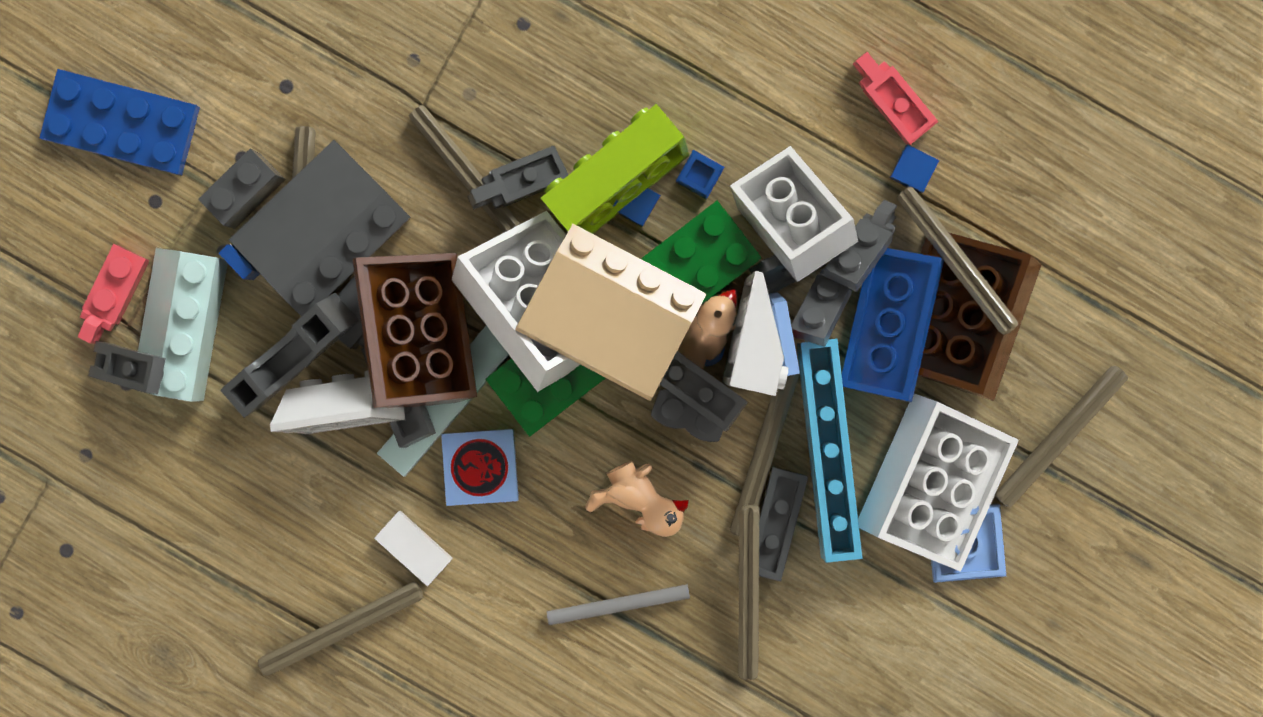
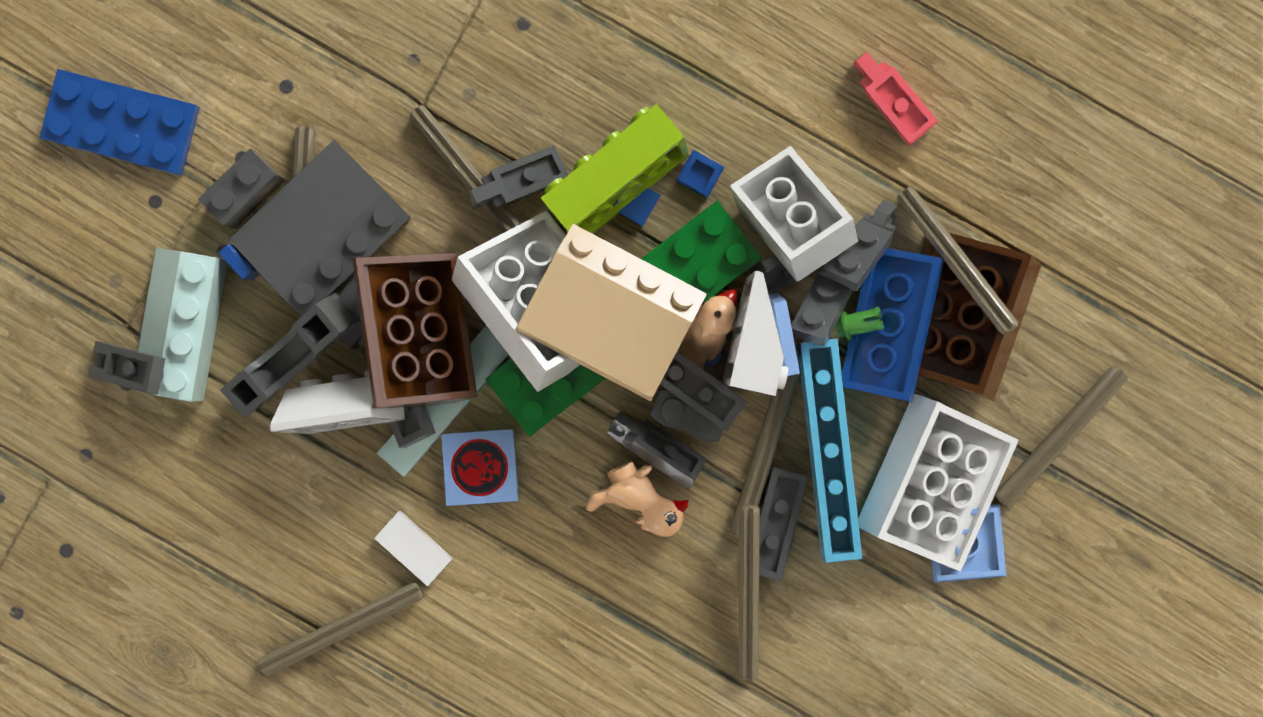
coral hinge [78,244,149,344] -> none
light grey bar [547,584,690,625] -> none
blue tile [889,144,939,194] -> none
none -> dark grey hinge [607,411,706,489]
none -> bright green pin [836,307,884,340]

